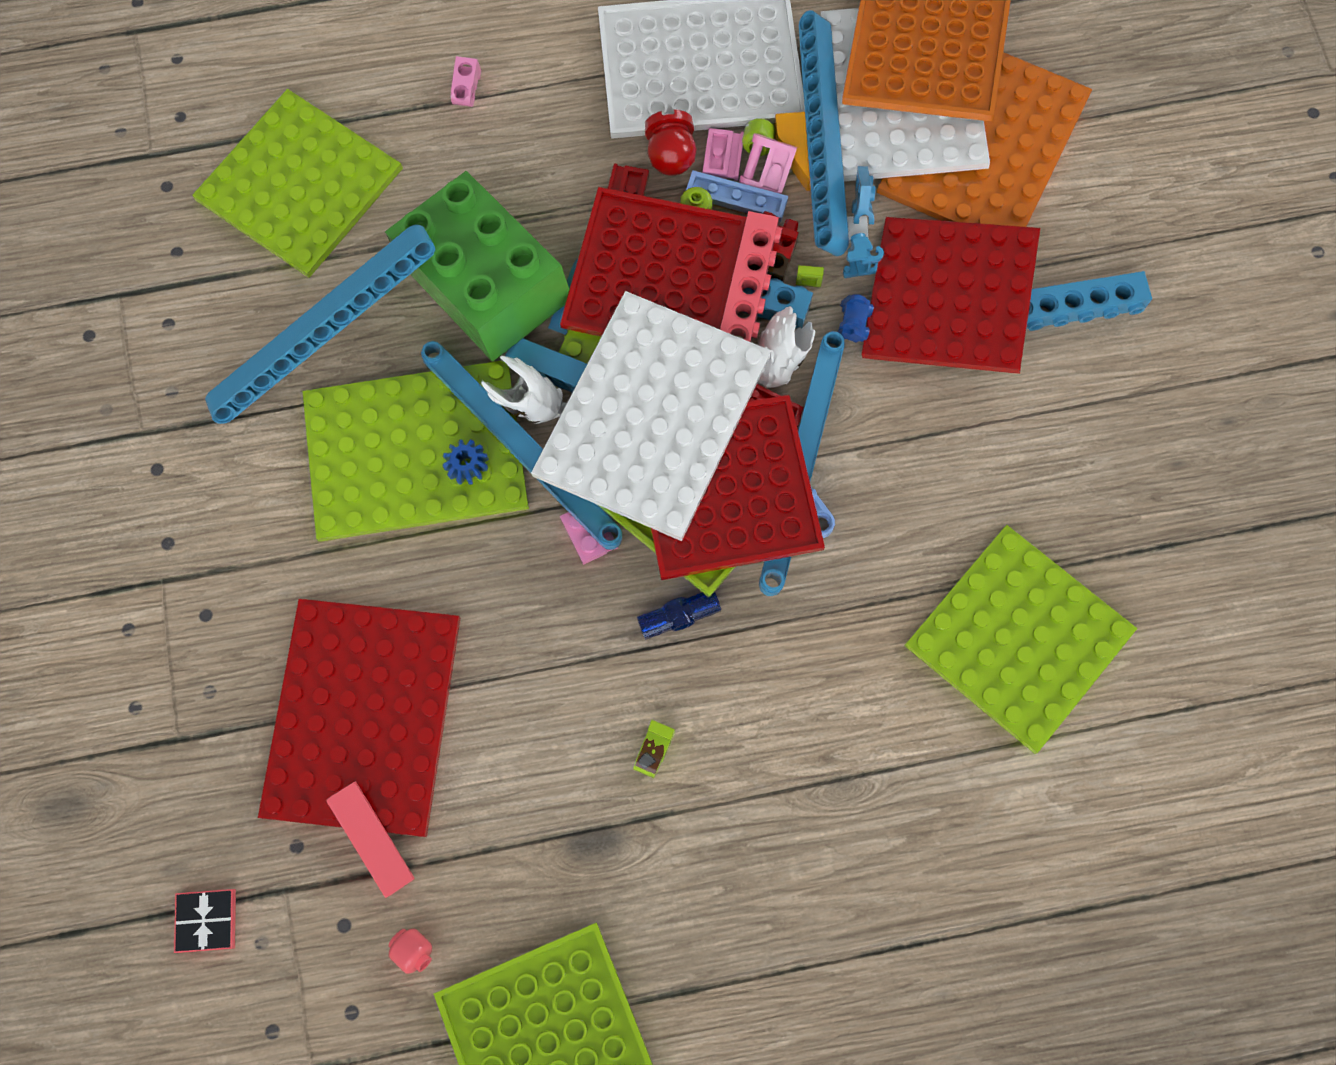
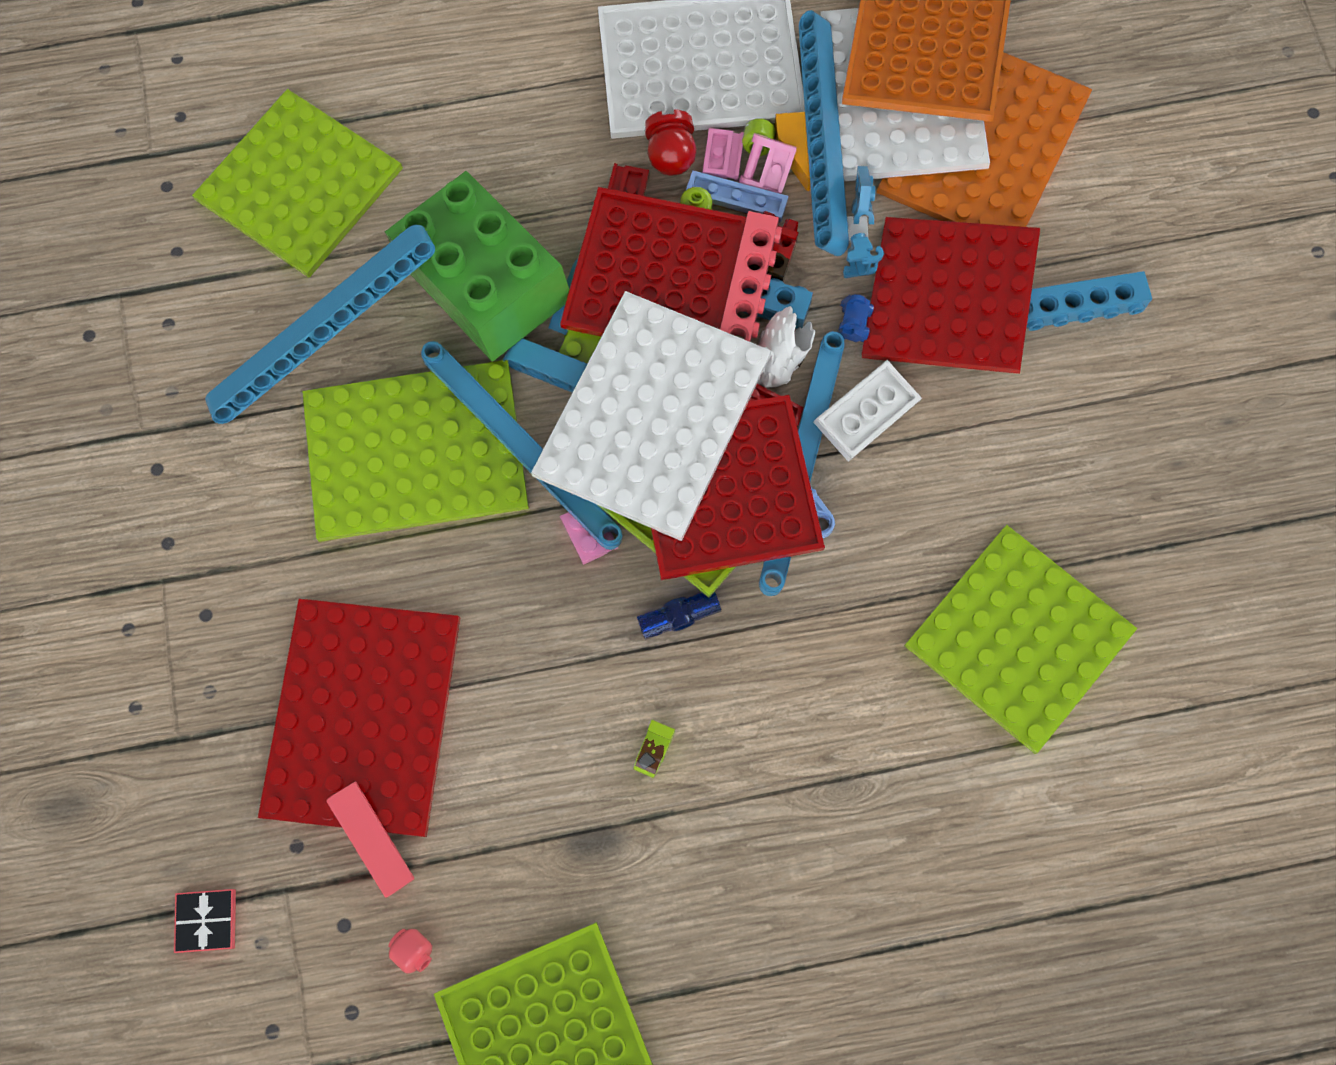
blue gear [443,439,489,485] -> none
bright pink leg [451,56,481,107] -> none
white head [481,356,567,424] -> none
lime tile [796,265,824,287] -> none
none -> white tile [813,360,922,462]

